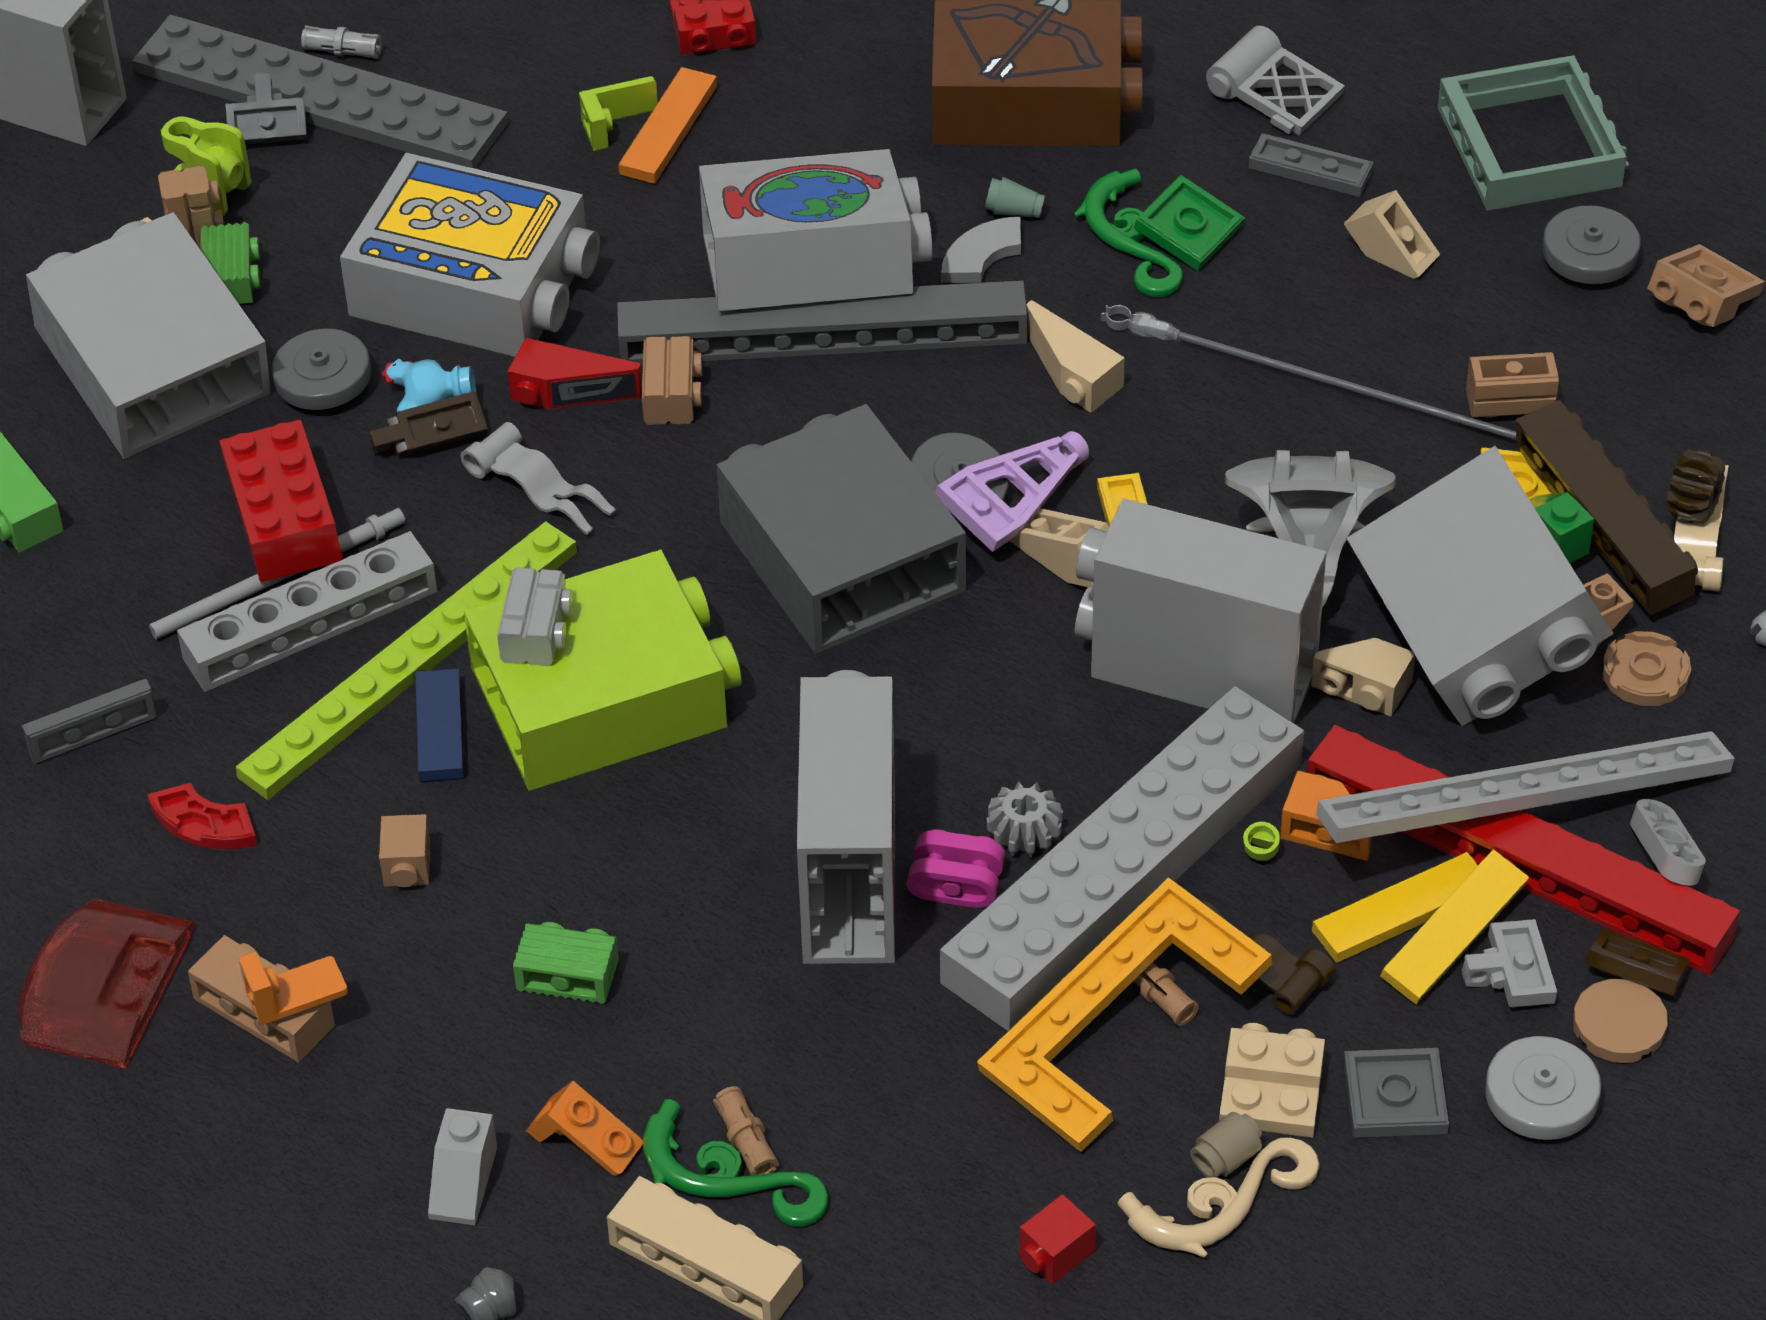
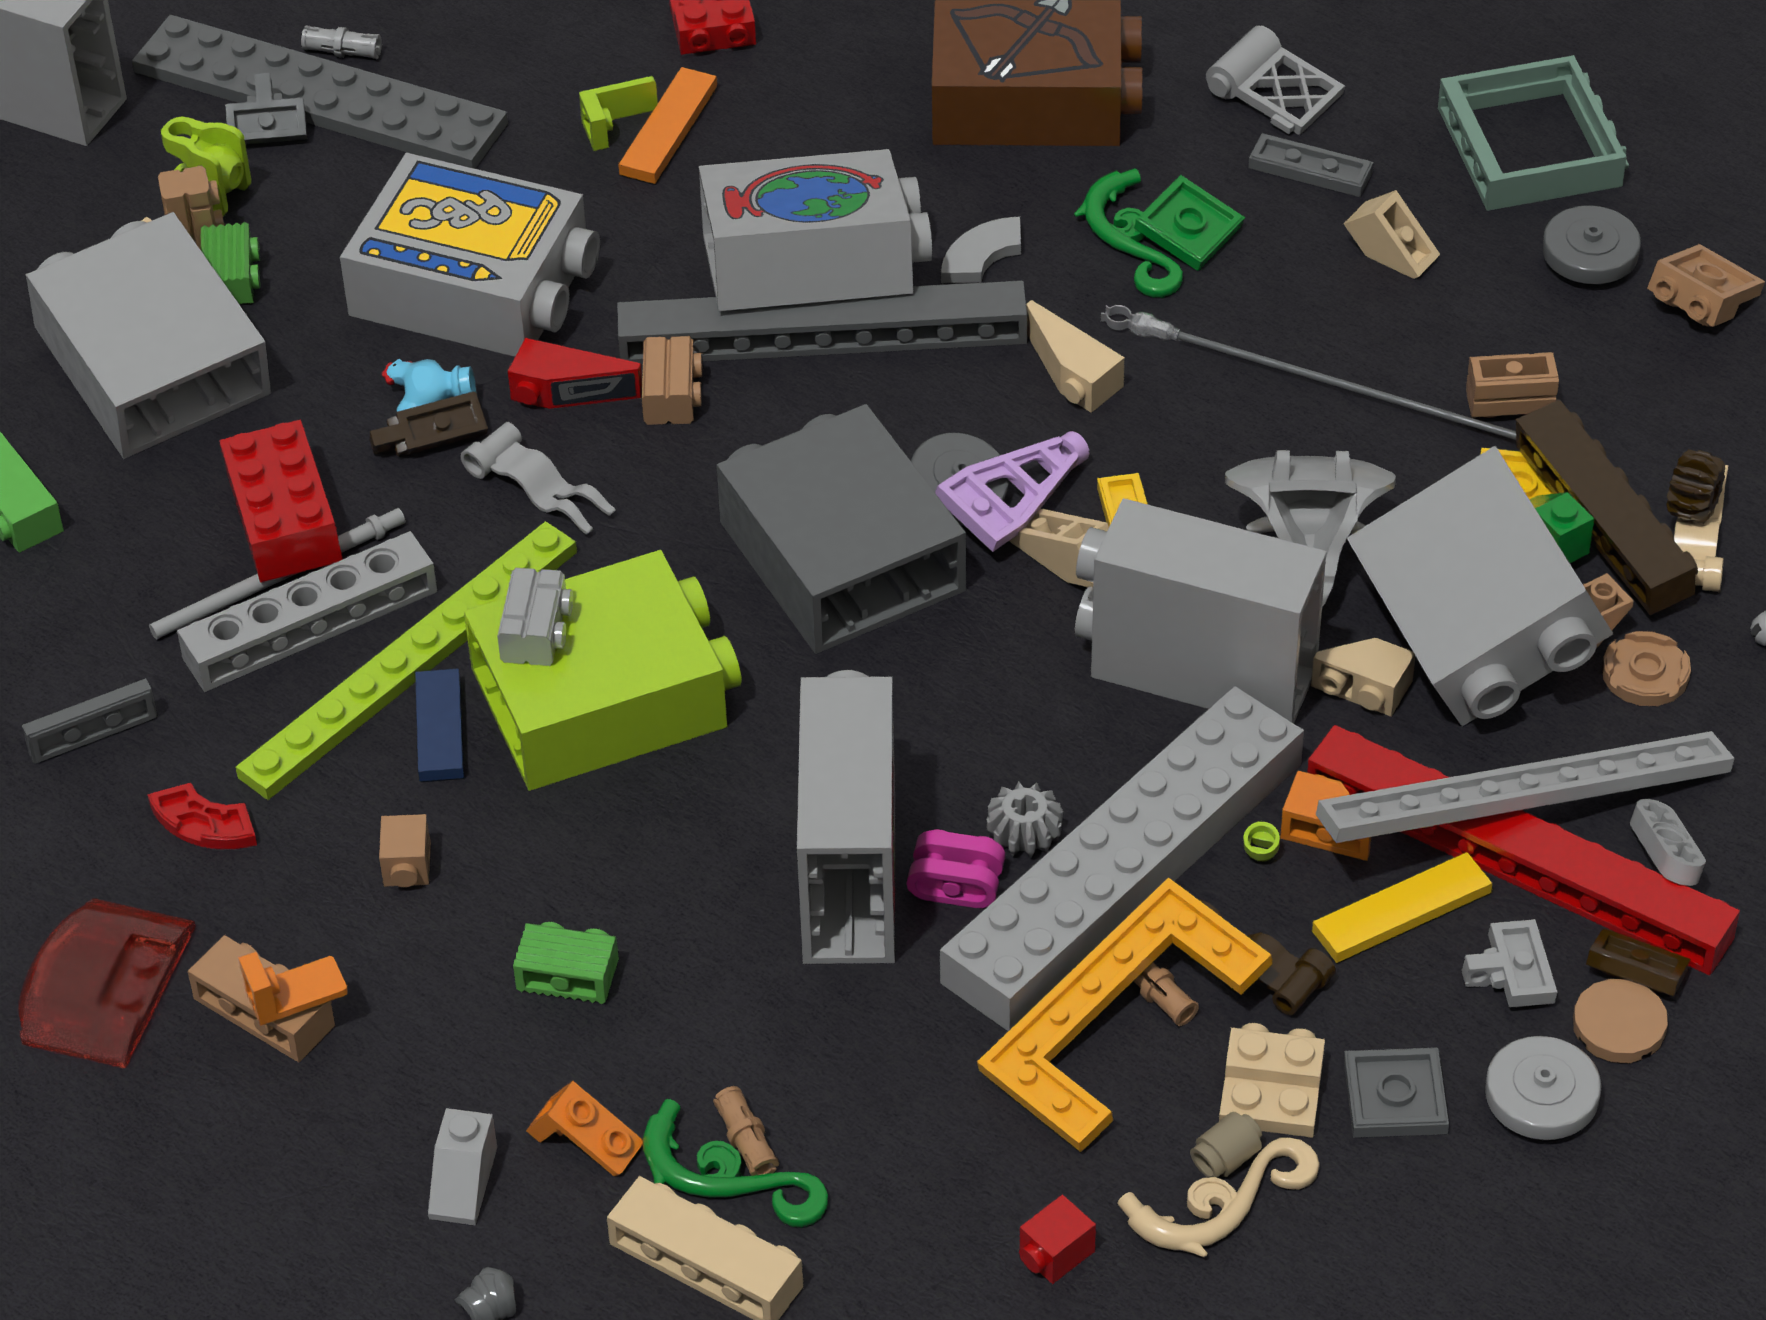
dark grey wheel [271,329,372,410] -> none
sand green cone [985,177,1045,218] -> none
yellow tile [1380,849,1529,1005] -> none

